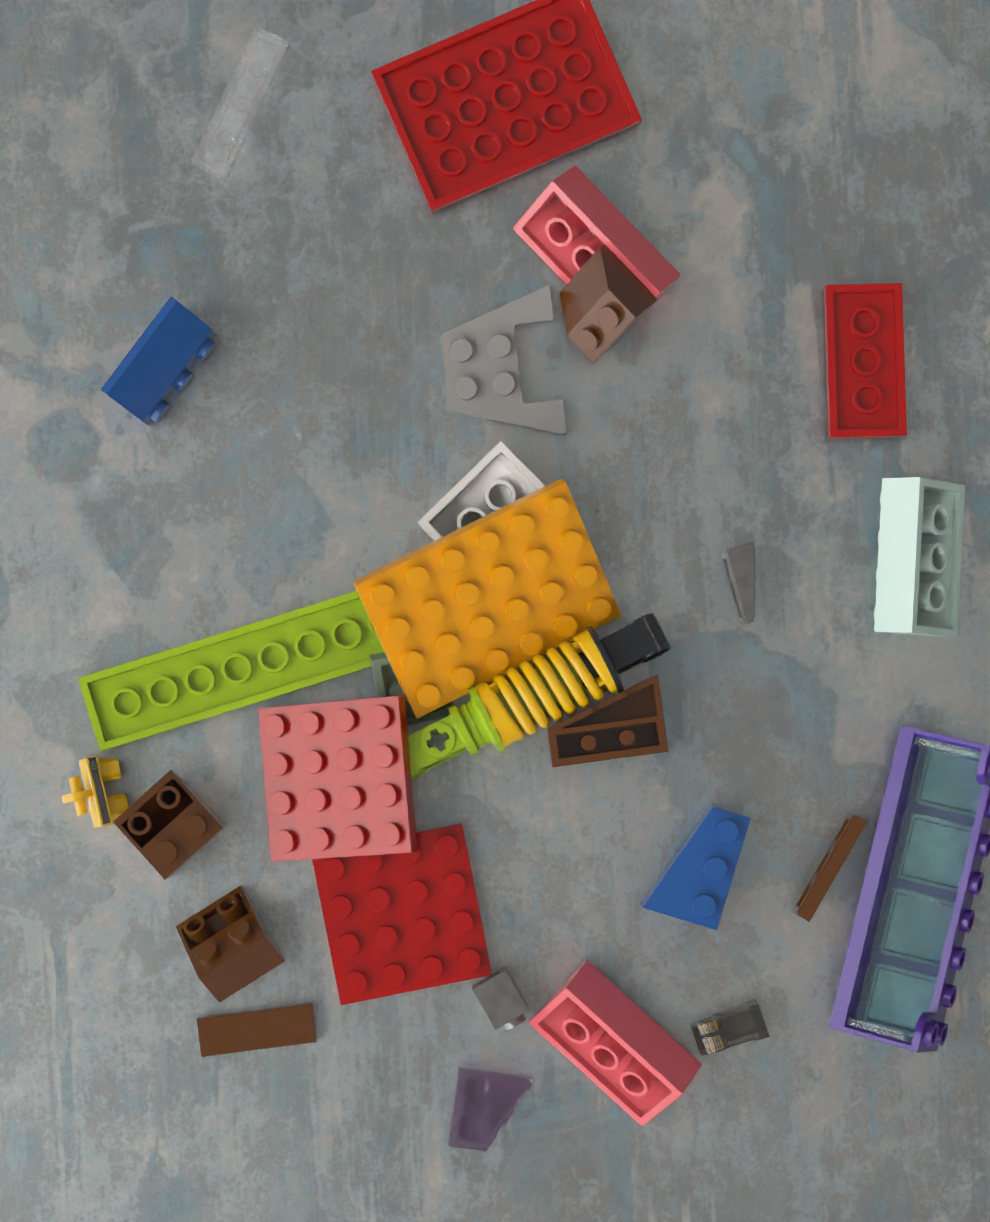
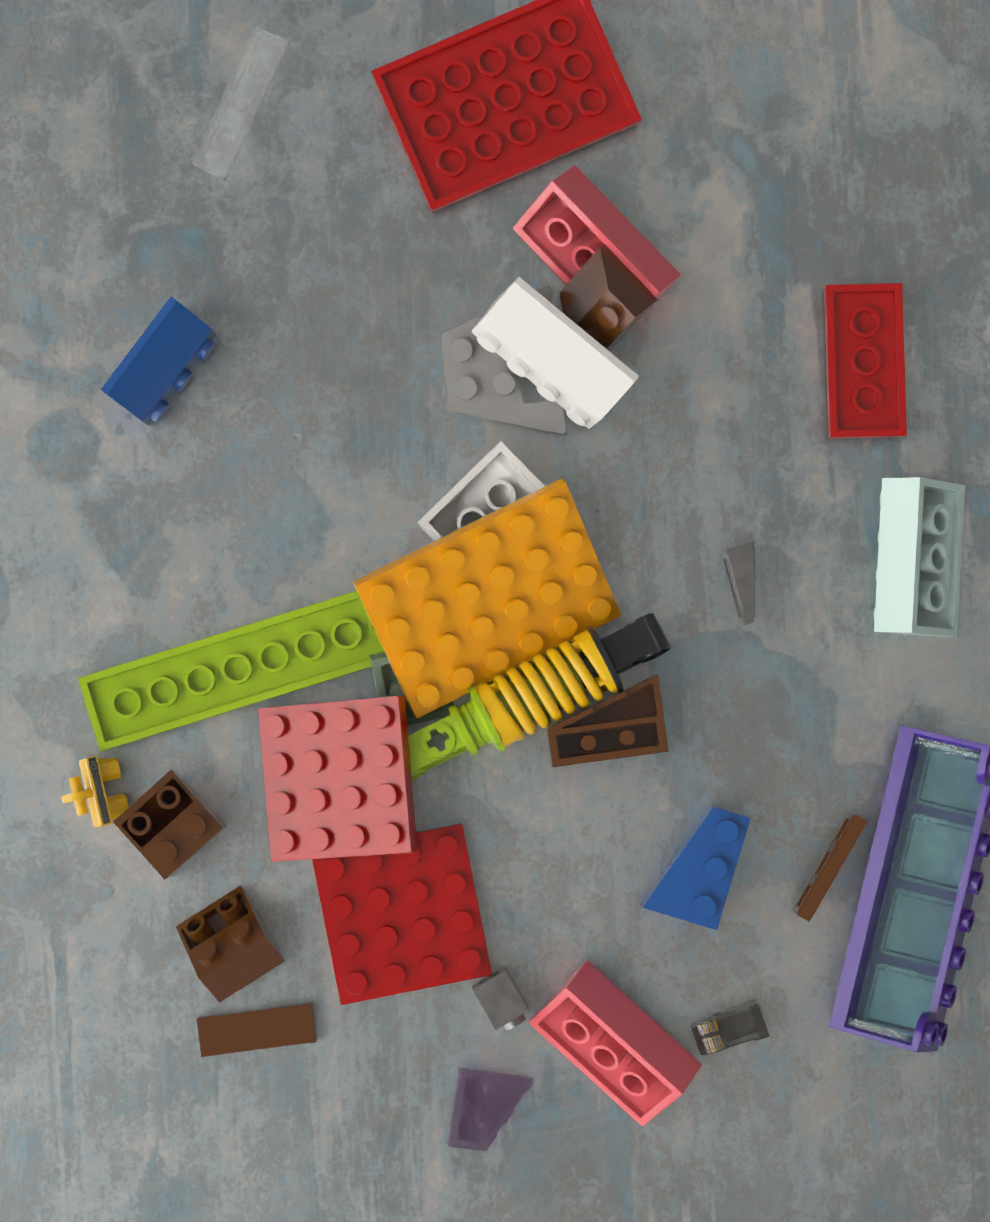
none -> white slope [471,276,639,429]

